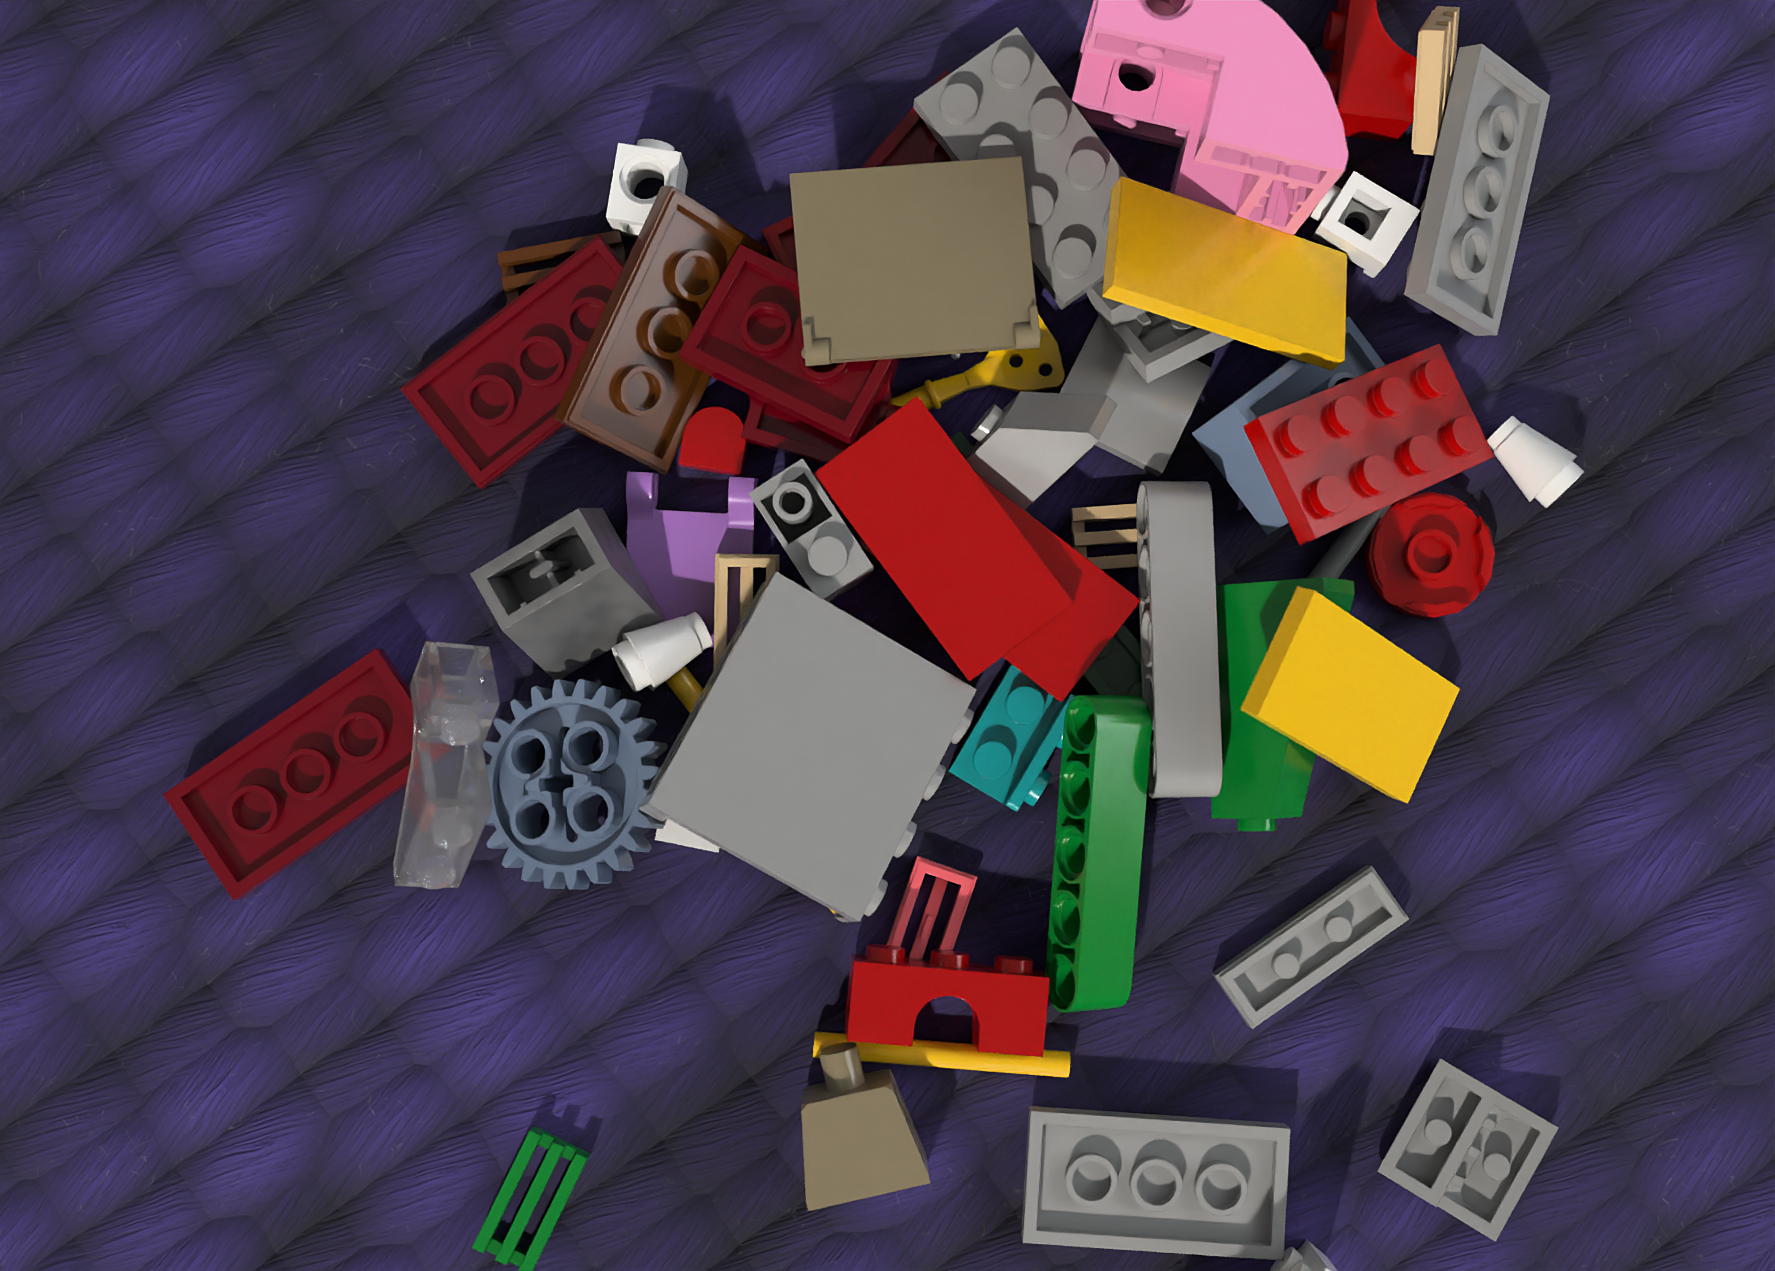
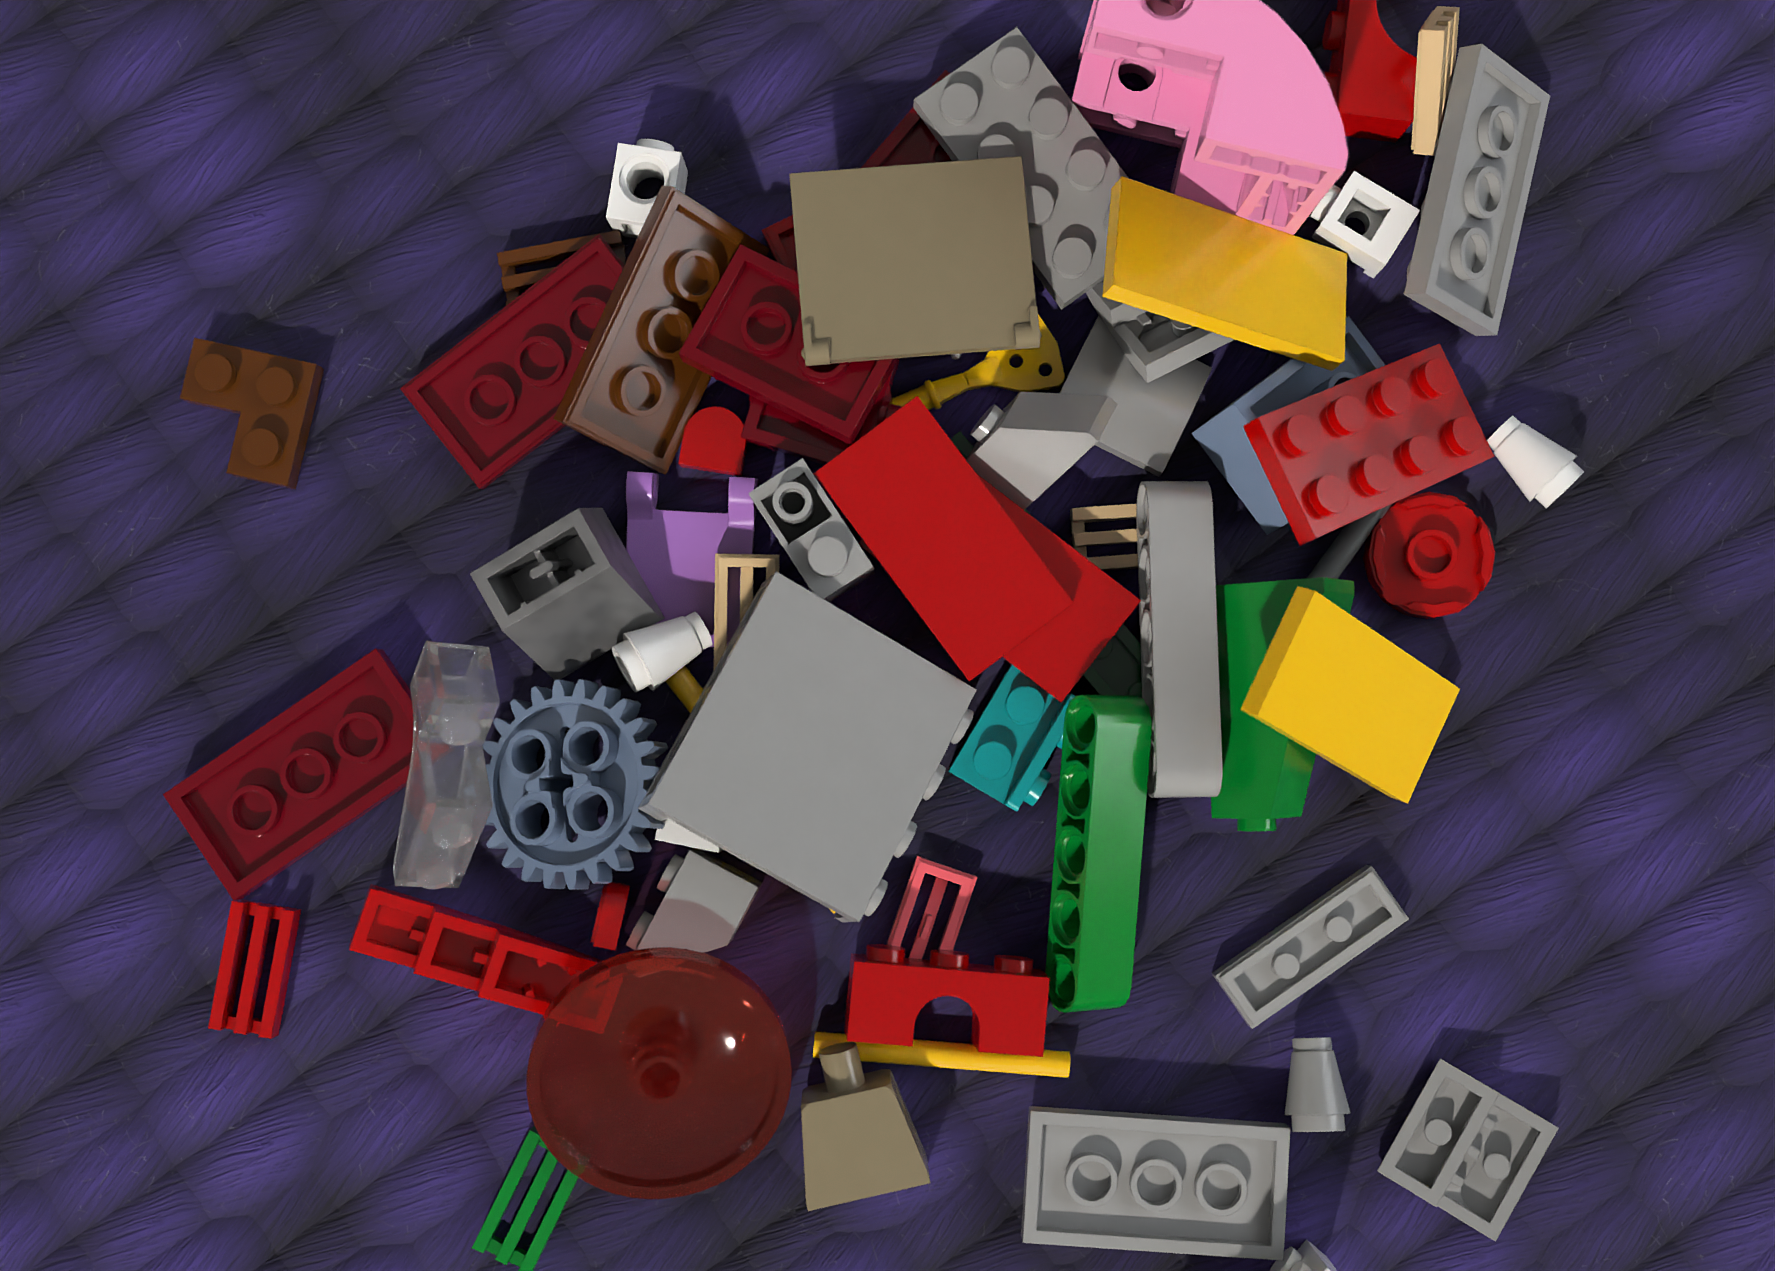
none -> reddish brown plate [180,338,324,490]
none -> red tile [208,899,301,1039]
none -> red slope [349,884,623,1031]
none -> clear red dish [527,947,792,1199]
none -> red tile [591,882,630,951]
none -> light grey slope [626,848,763,973]
none -> light grey cone [1285,1037,1351,1132]

